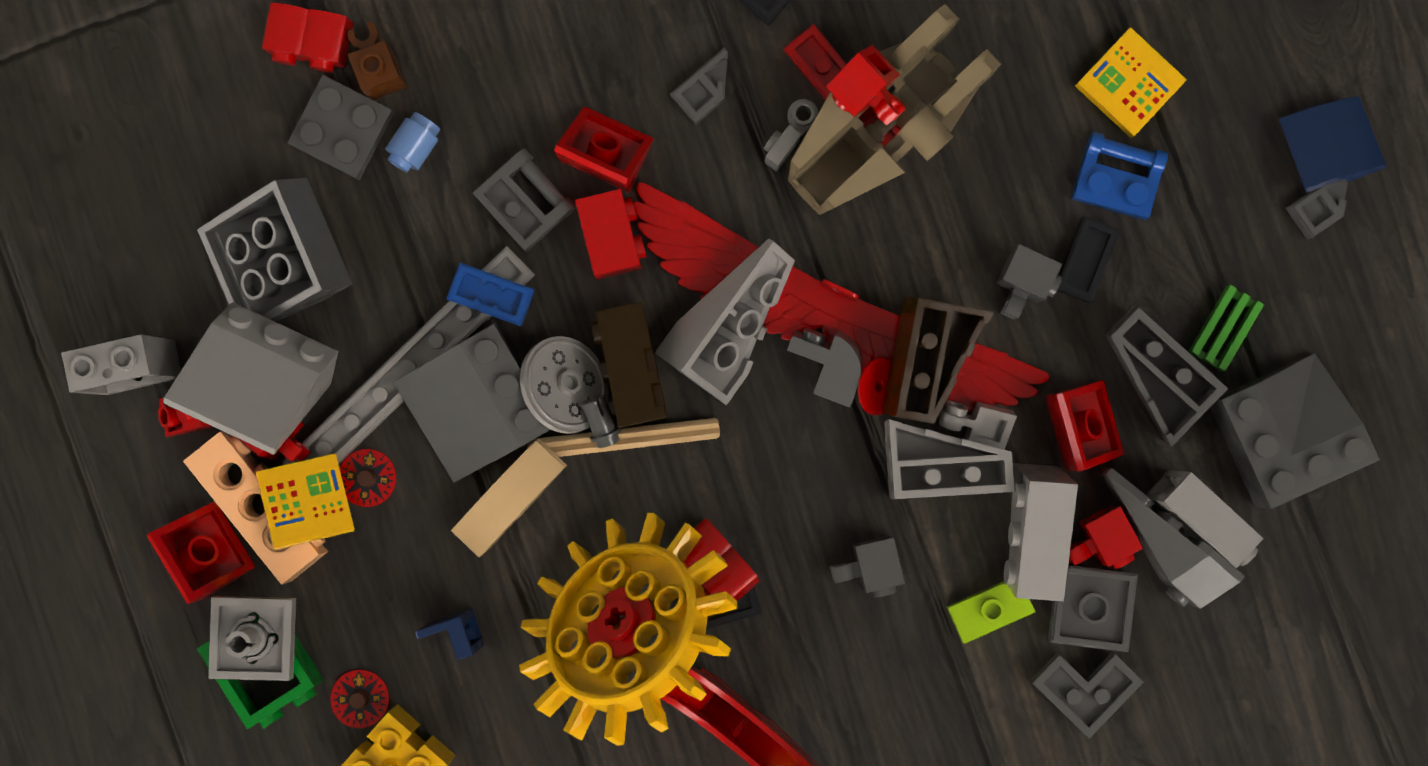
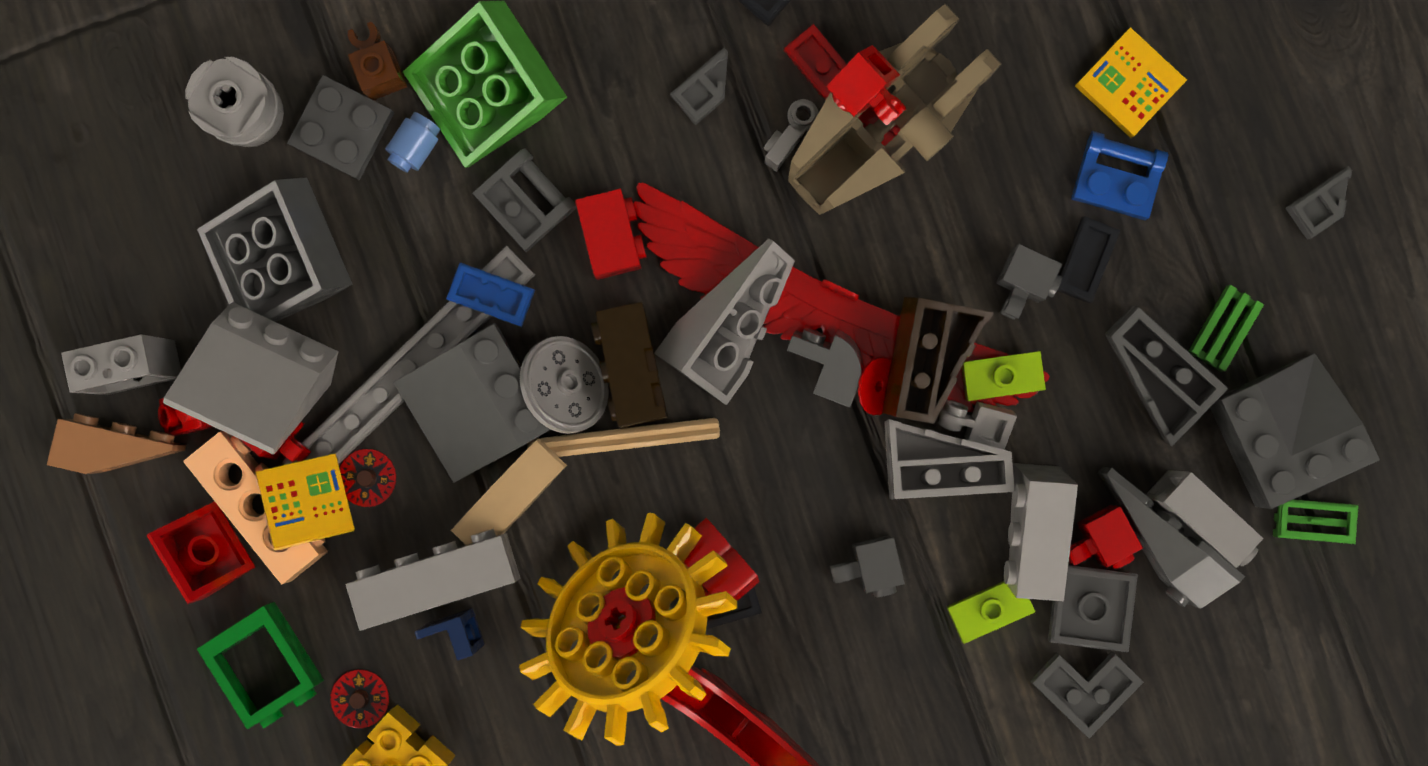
light grey plate [208,596,296,681] -> none
red brick [262,2,354,73] -> none
red slope [554,106,654,193] -> none
dark grey pin [580,395,621,448] -> none
red slope [1045,380,1125,472] -> none
dark blue slope [1279,96,1387,193] -> none
none -> medium nougat slope [47,413,186,474]
none -> light grey piece [185,57,284,147]
none -> light grey wedge [345,529,521,631]
none -> bright green slope [403,1,567,168]
none -> lime plate [961,351,1046,401]
none -> bright green tile [1273,499,1358,544]

